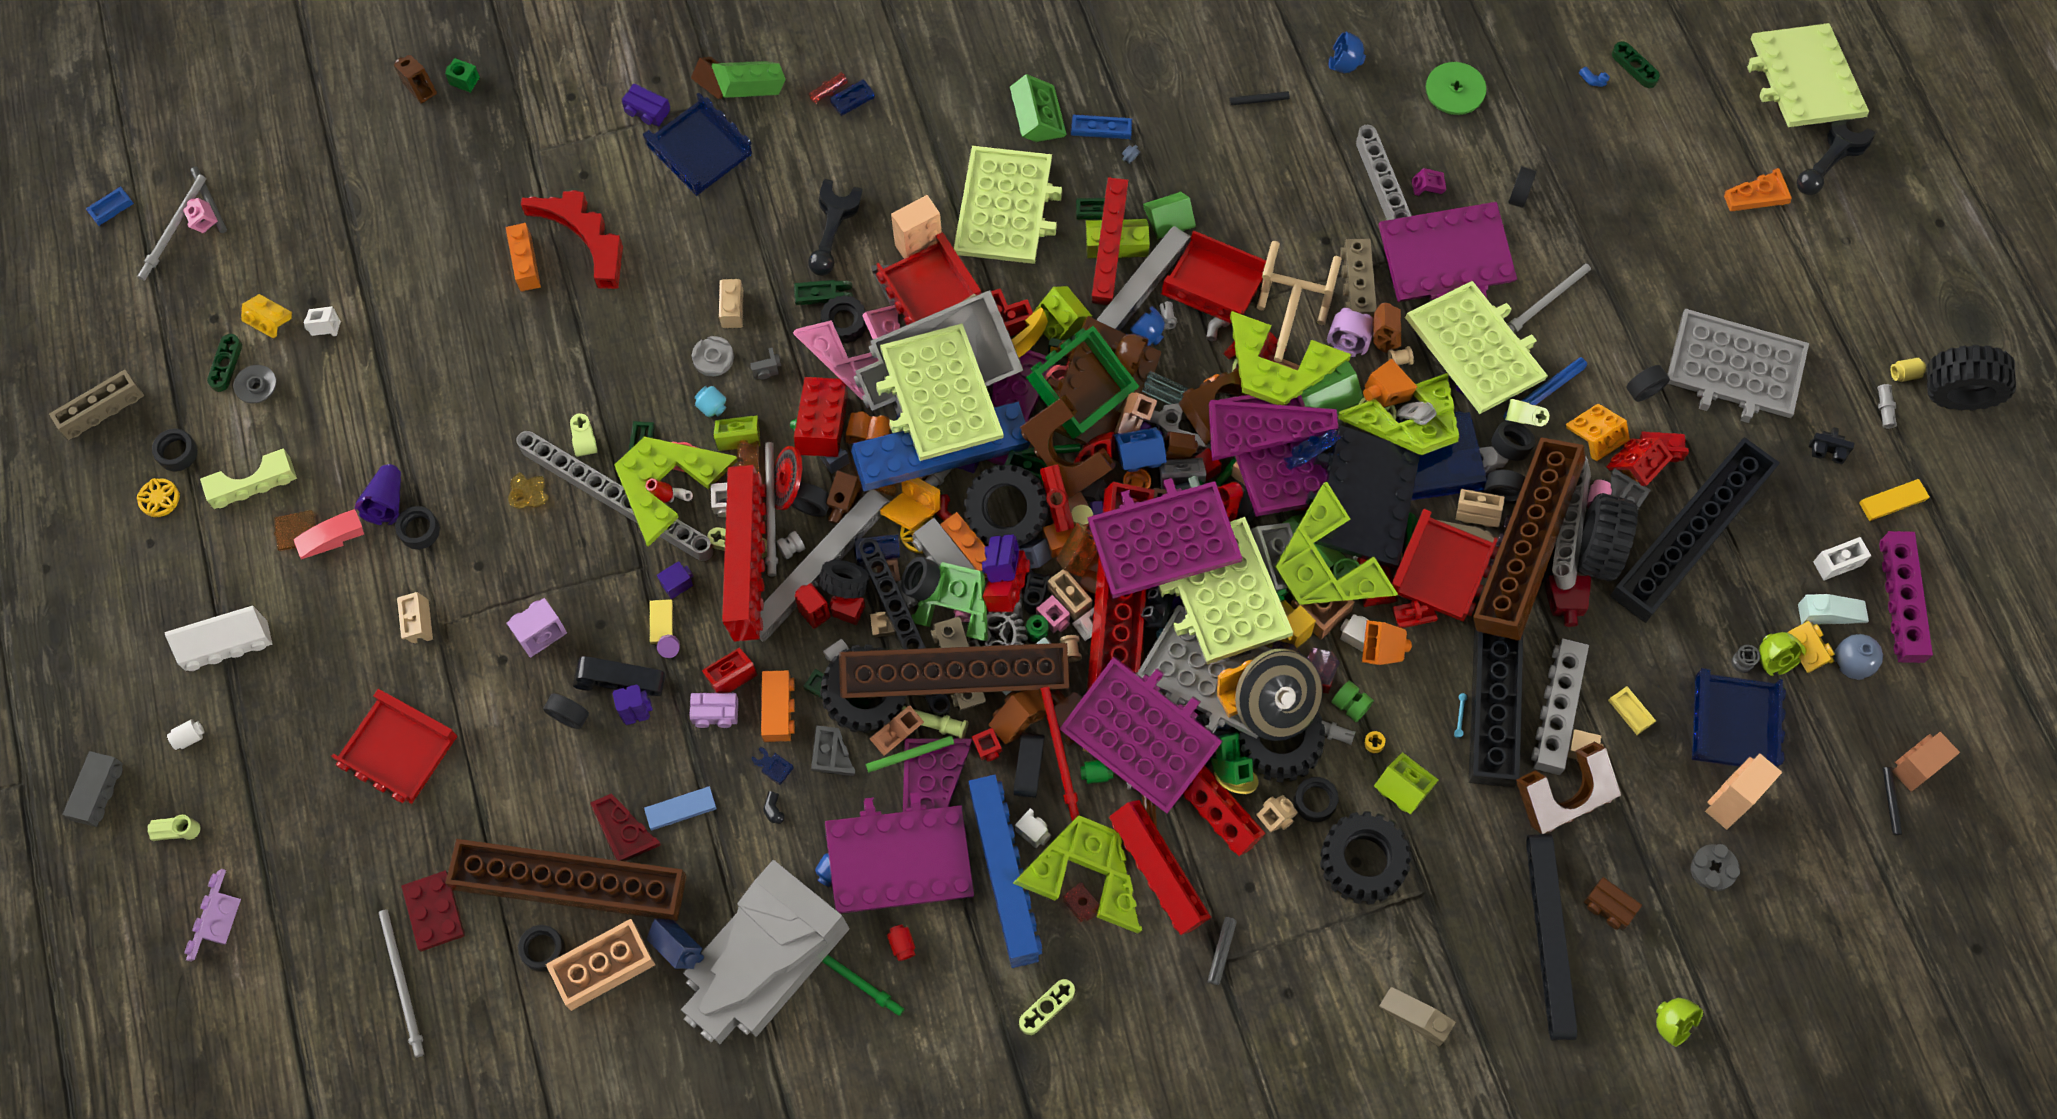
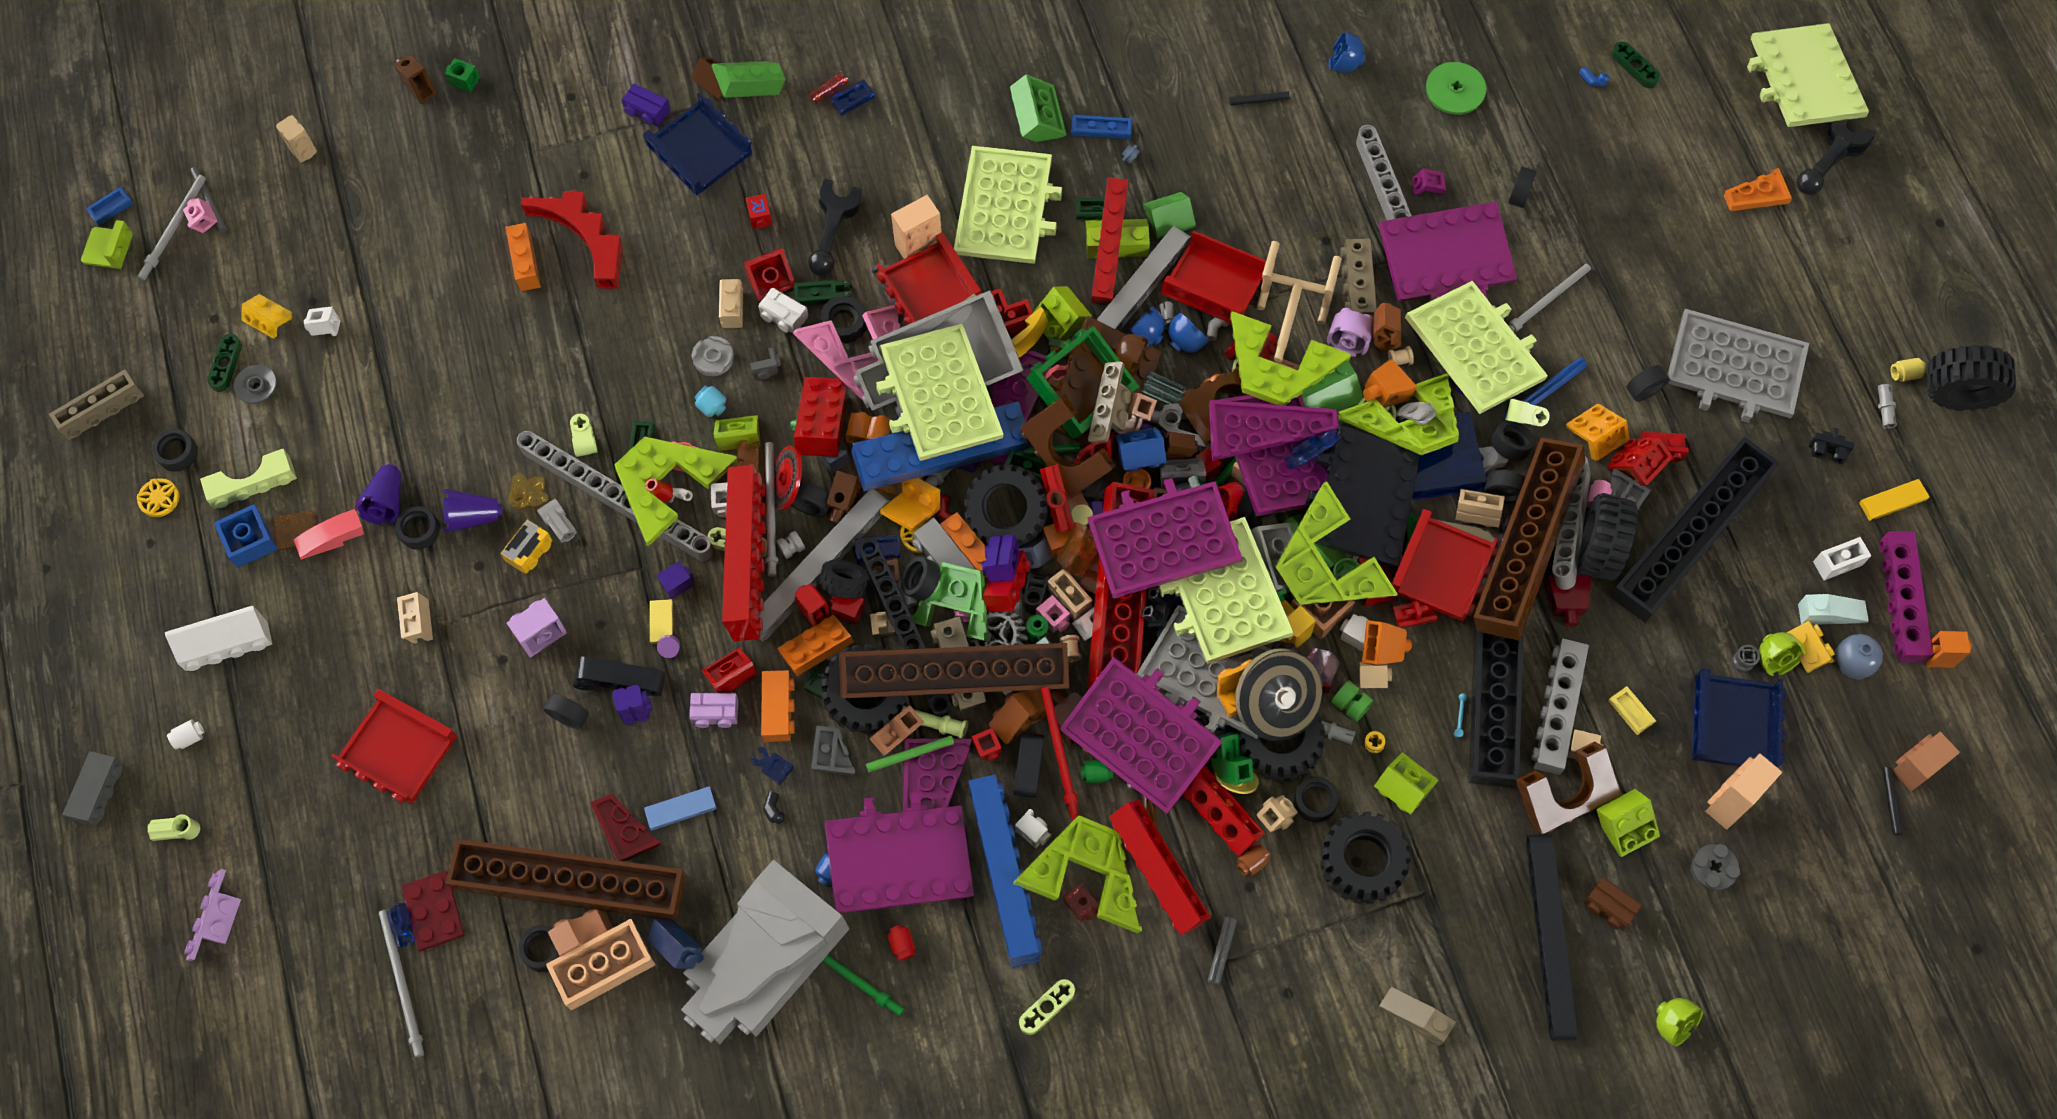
none -> lime bracket [81,220,133,269]
none -> blue brick [214,504,278,568]
none -> tan brick [276,115,317,162]
none -> clear blue plate [387,903,413,948]
none -> dark purple cone [443,489,502,532]
none -> brick [501,520,552,574]
none -> light grey piece [537,499,577,543]
none -> nougat brick [548,909,613,956]
none -> red slope [743,248,795,301]
none -> red brick [746,194,773,229]
none -> white brick [759,288,809,333]
none -> orange plate [777,615,854,676]
none -> dark tan bracket [1088,362,1132,443]
none -> blue cylinder [1168,313,1209,353]
none -> dark orange brick [1236,844,1271,877]
none -> tan brick [1359,662,1392,688]
none -> lime slope [1596,789,1660,857]
none -> orange brick [1926,631,1972,668]

